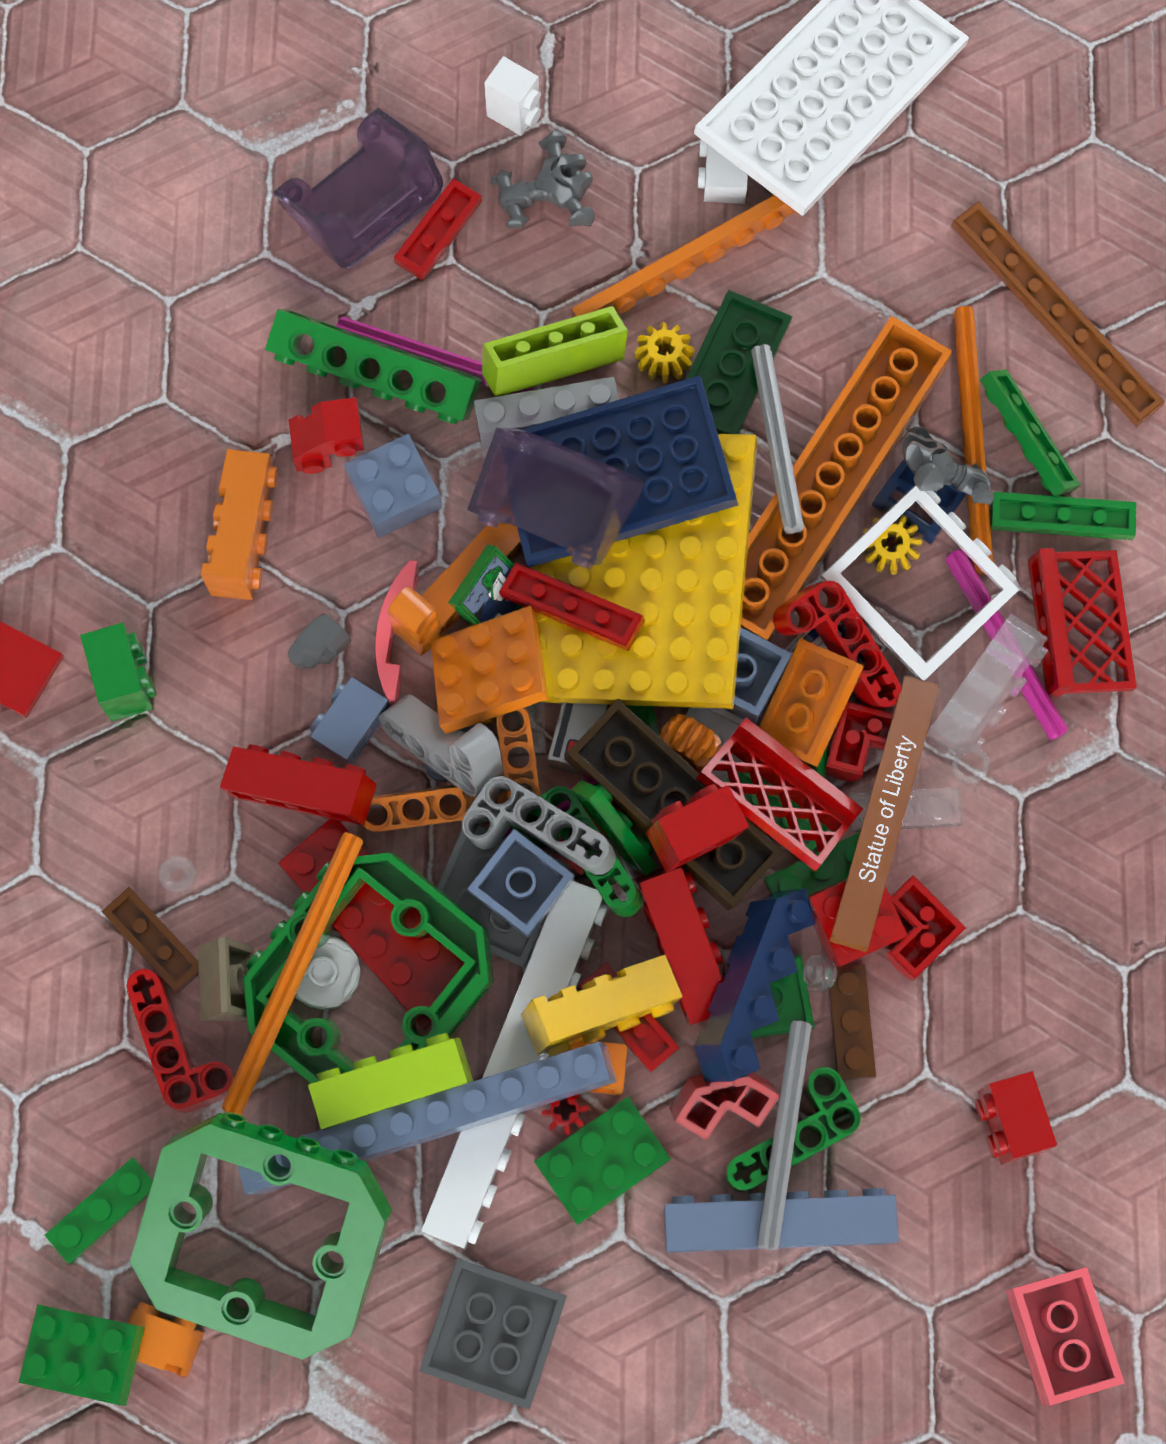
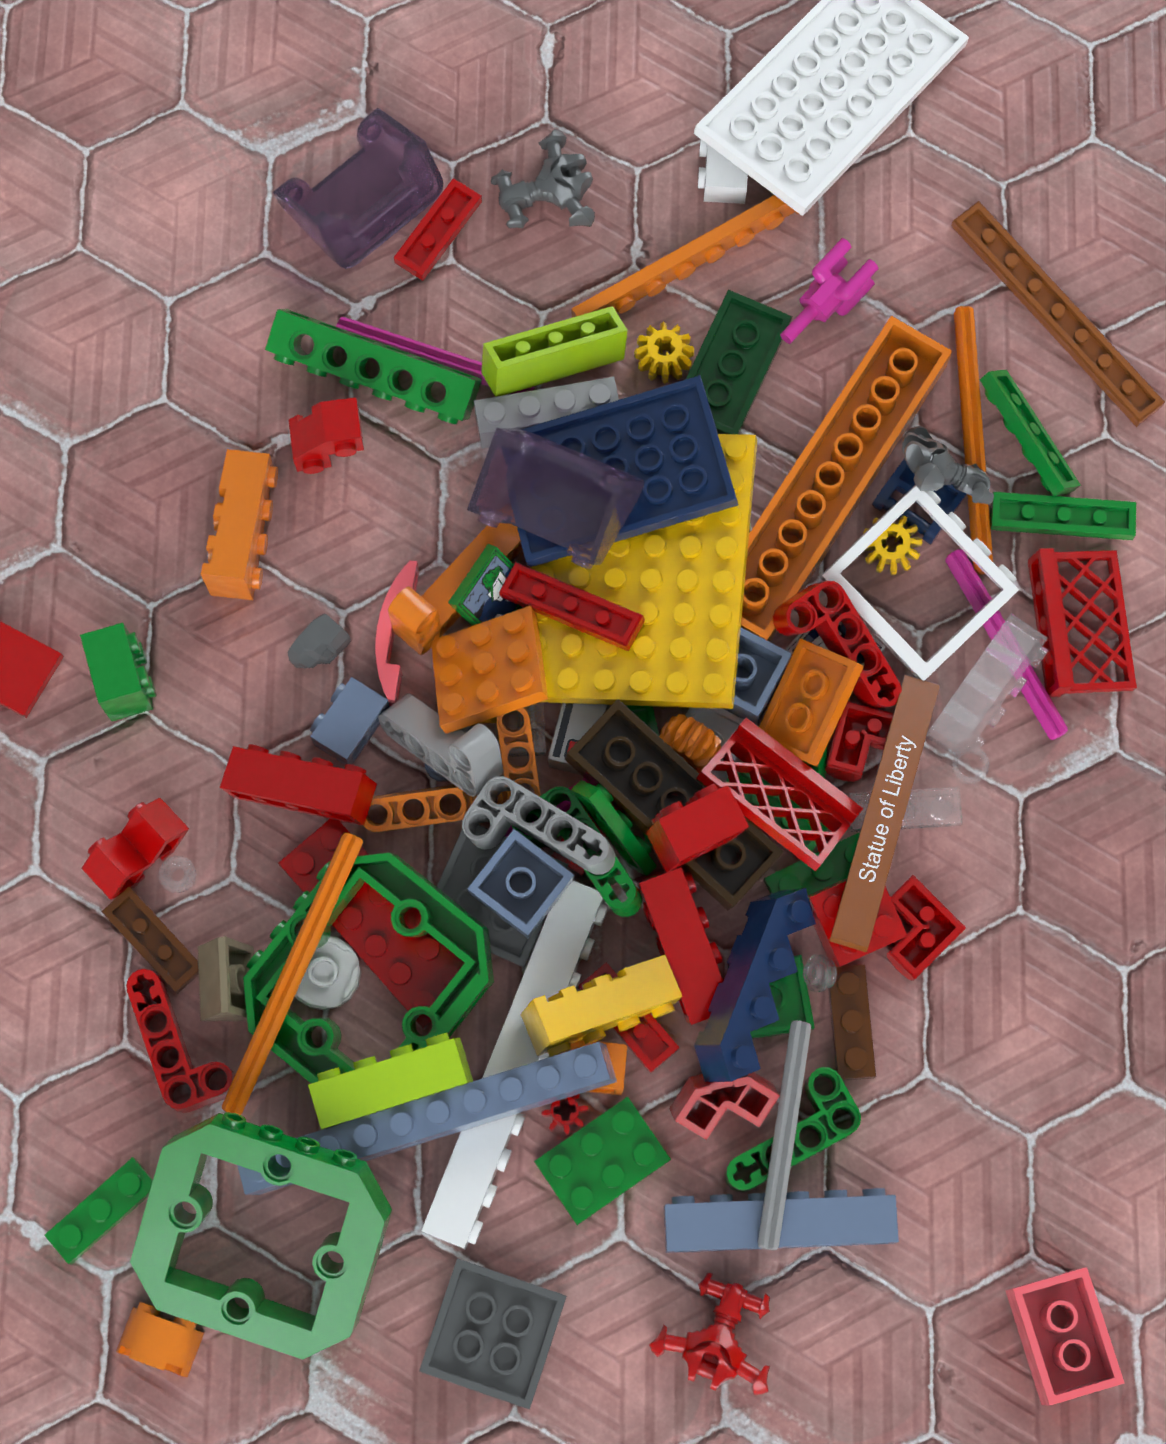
green plate [18,1304,145,1406] -> none
sand blue brick [344,433,442,538] -> none
white brick [484,56,541,136] -> none
light grey axle [751,344,804,534] -> none
red brick [975,1071,1058,1165] -> none
none -> red brick [81,798,189,900]
none -> red piece [649,1273,770,1395]
none -> dark pink plant [780,238,879,344]

